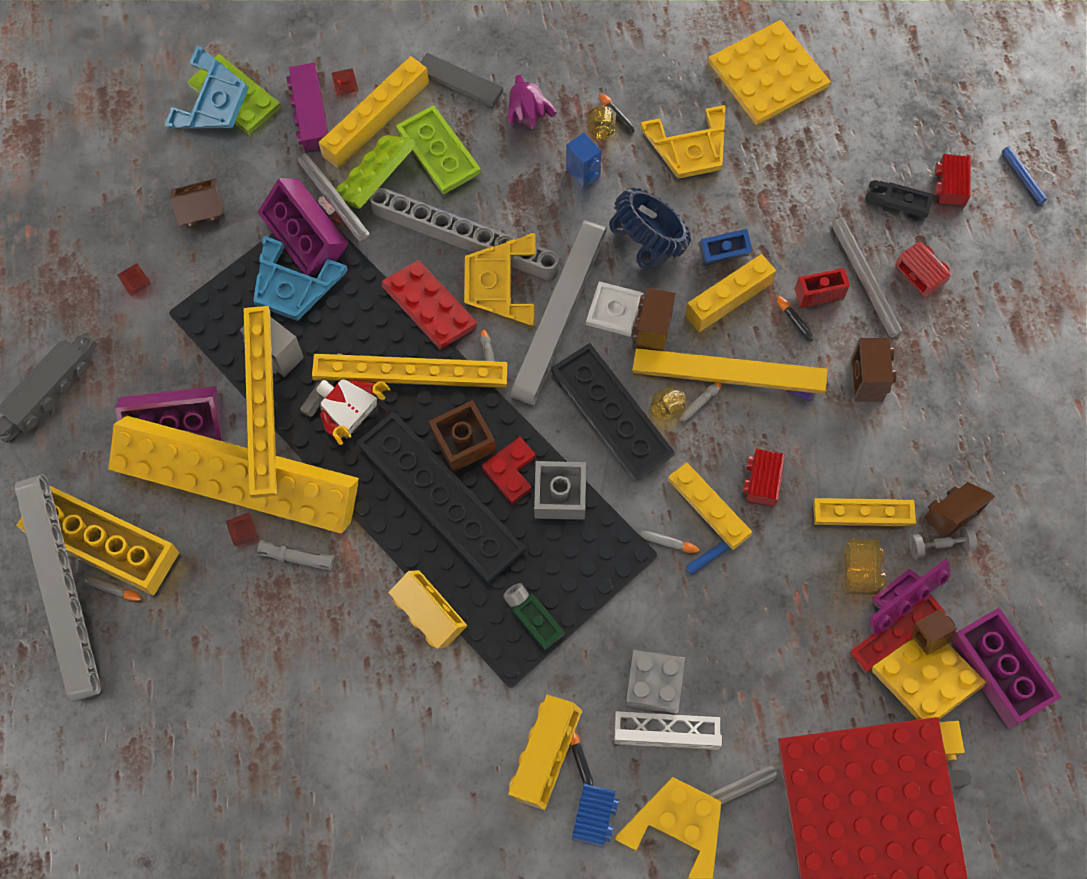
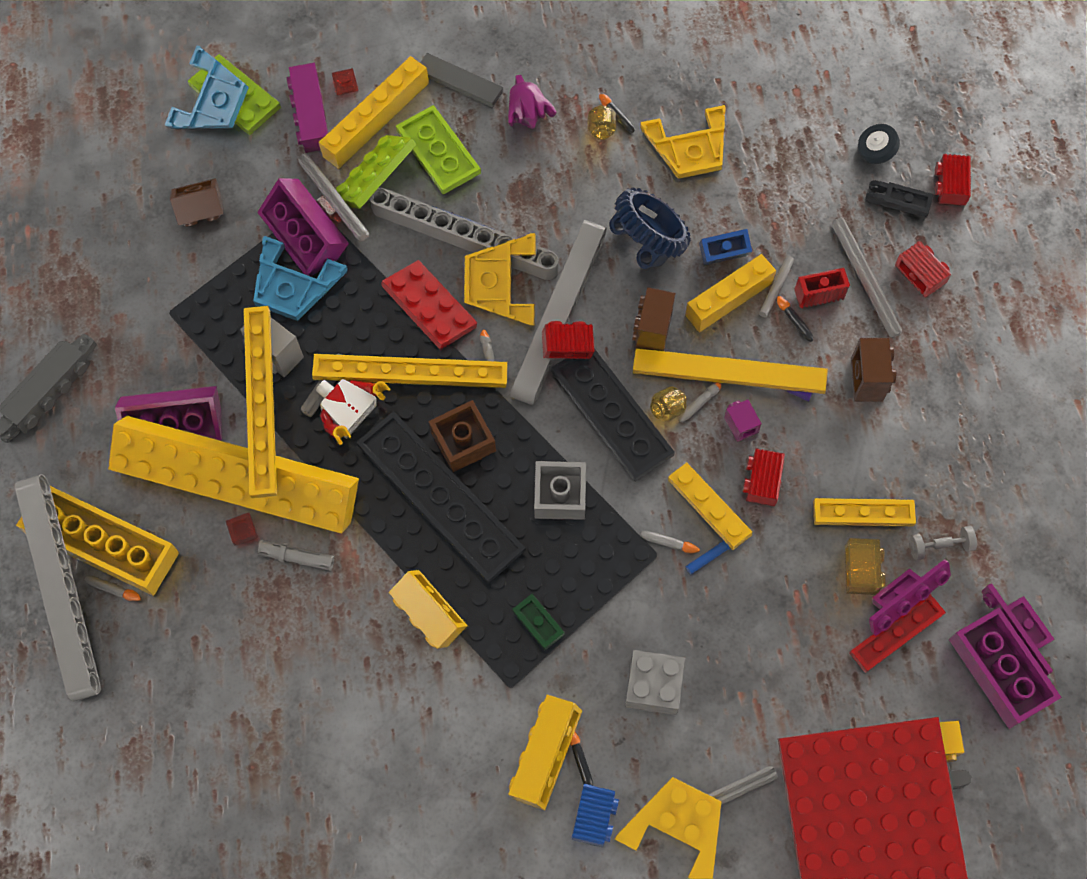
clear red plate [117,263,151,296] -> none
red plate [482,437,536,505] -> none
light grey axle [503,583,529,607] -> none
blue brick [566,133,602,187] -> none
white tile [586,281,644,337] -> none
white fence [614,711,722,750] -> none
yellow plate [708,20,831,125] -> none
yellow plate [872,638,986,720] -> none
reddish brown brick [911,609,957,655] -> none
reddish brown slope [924,482,995,538] -> none
blue bar [1002,146,1047,204] -> none
none -> red brick [542,321,594,359]
none -> magenta brick [724,399,762,442]
none -> light grey bar [759,256,794,317]
none -> black wheel [858,124,900,164]
none -> magenta bracket [981,584,1055,676]

